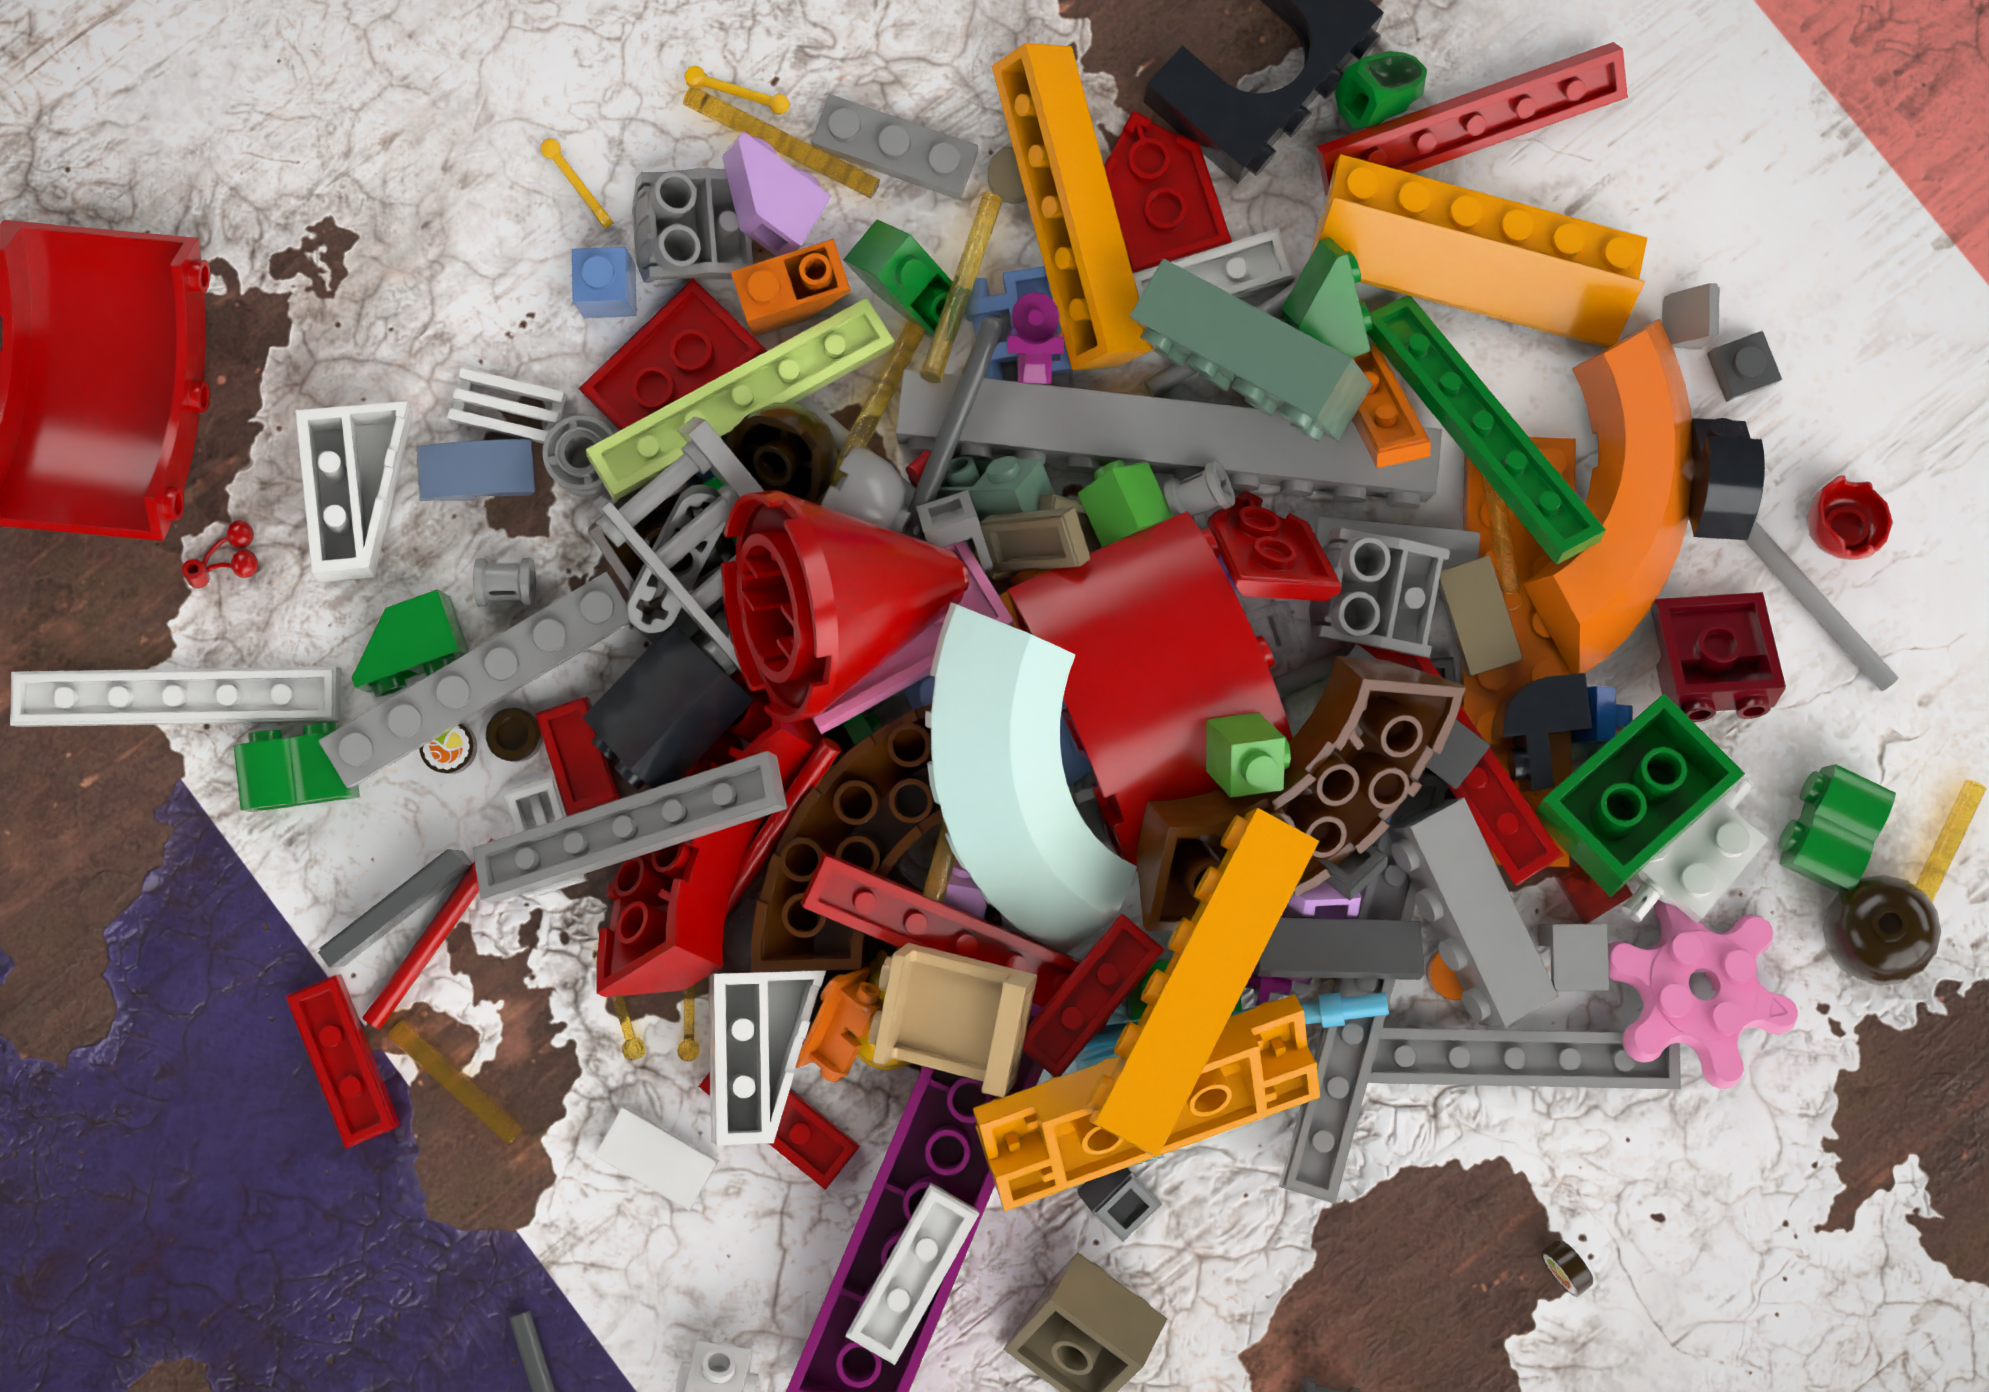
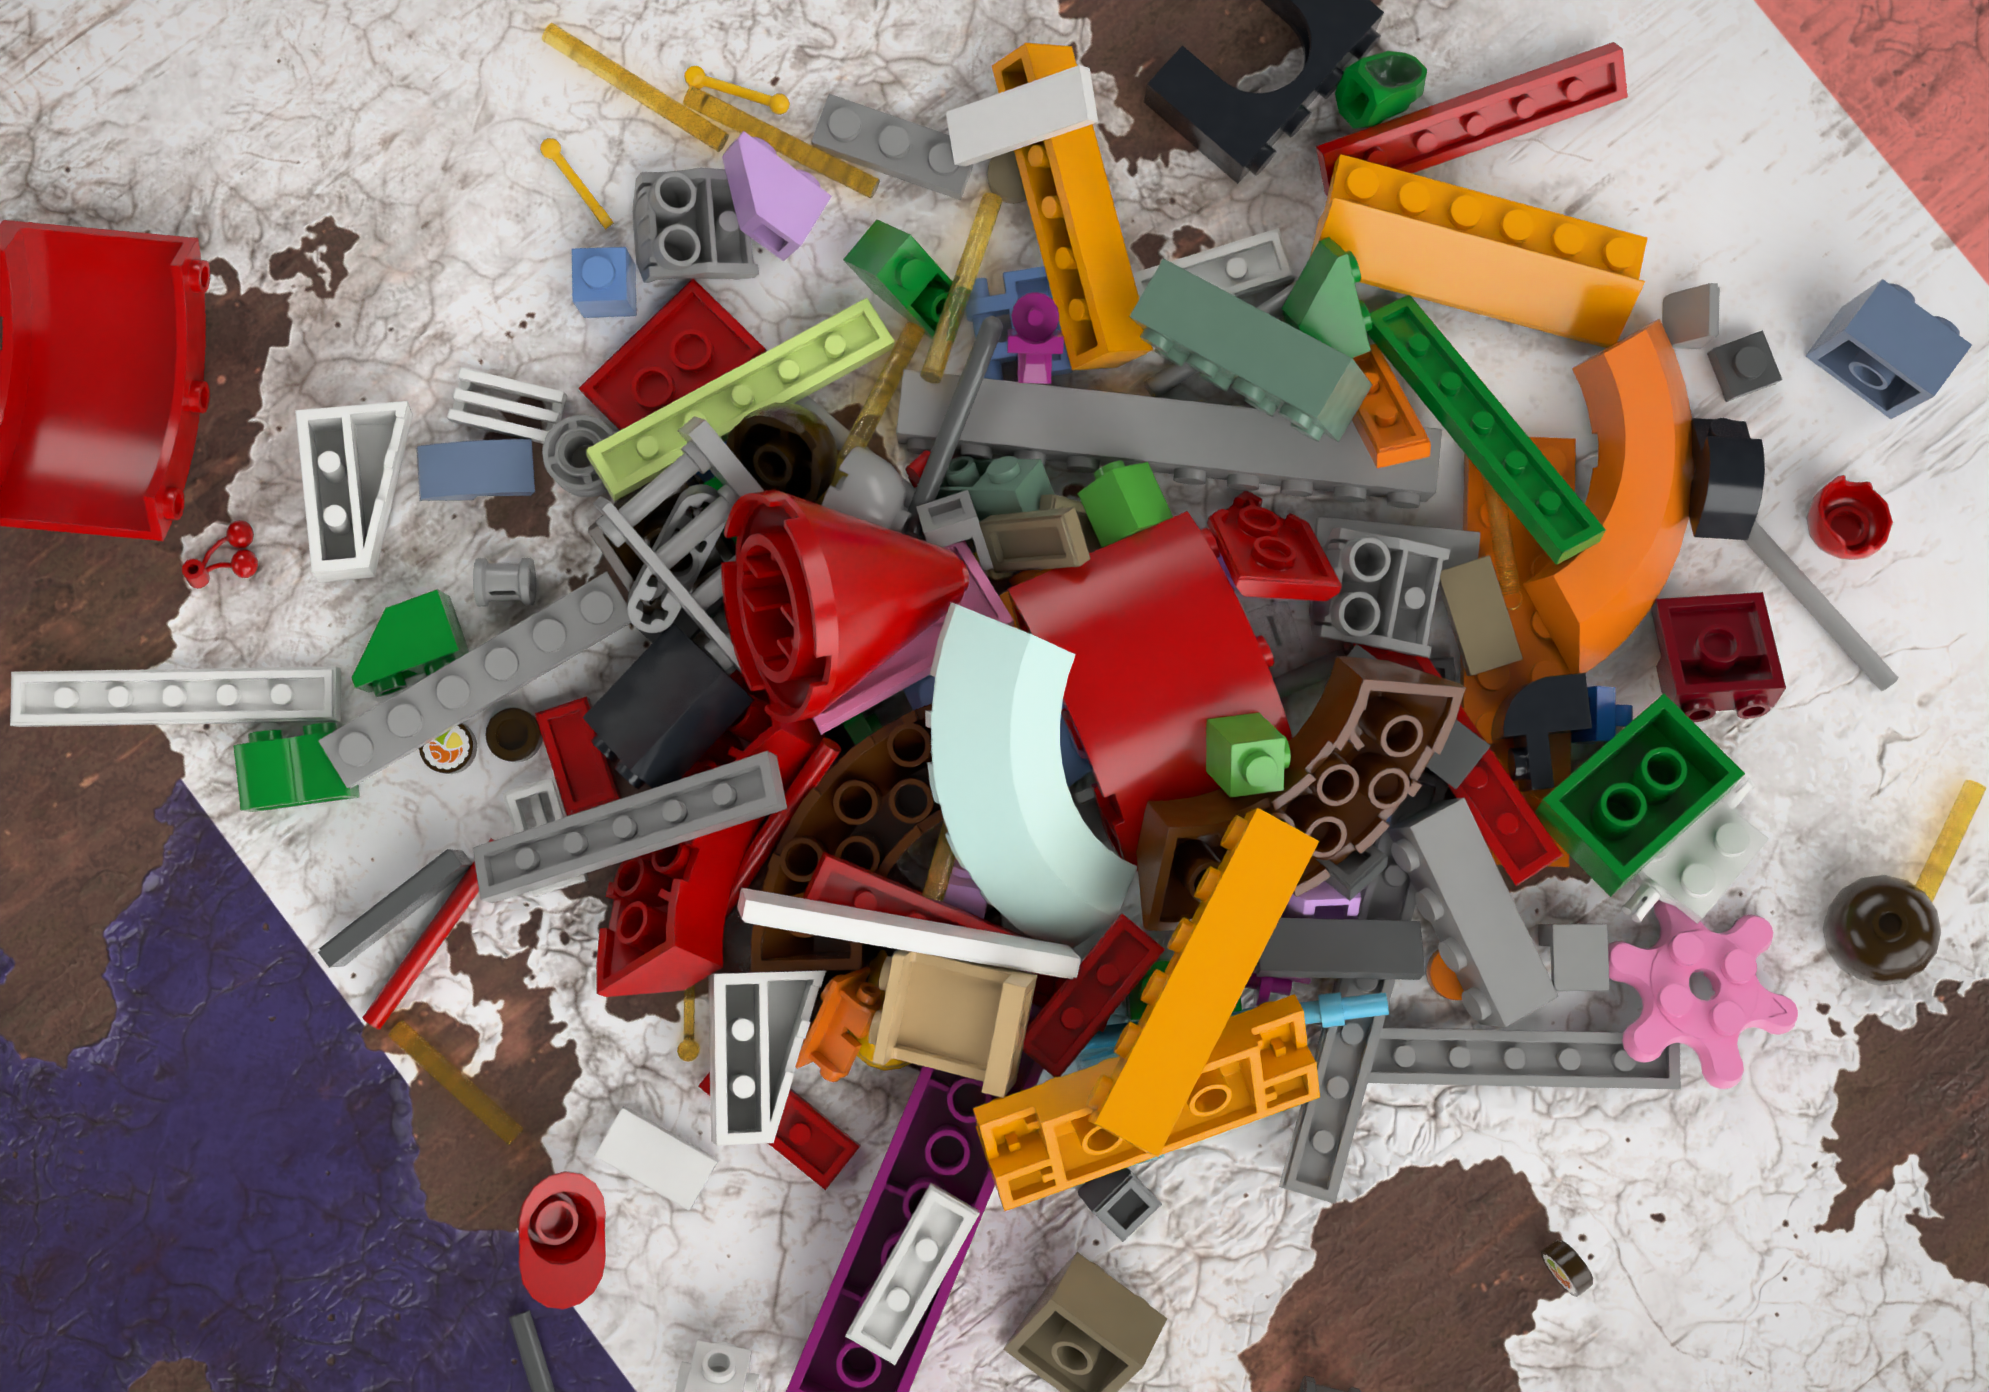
red tile [285,974,401,1149] -> none
clear yellow hinge [595,955,646,1061] -> none
orange slope [731,238,851,337] -> none
red tile [1104,110,1232,273] -> none
light grey bush [1164,461,1235,520] -> none
clear red tile [1554,863,1633,924] -> none
green brick [1778,764,1896,893] -> none
none -> red piece [517,1171,606,1309]
none -> clear yellow bar [542,23,729,152]
none -> white tile [737,888,1081,979]
none -> white tile [946,65,1098,167]
none -> sand blue brick [1805,279,1972,419]

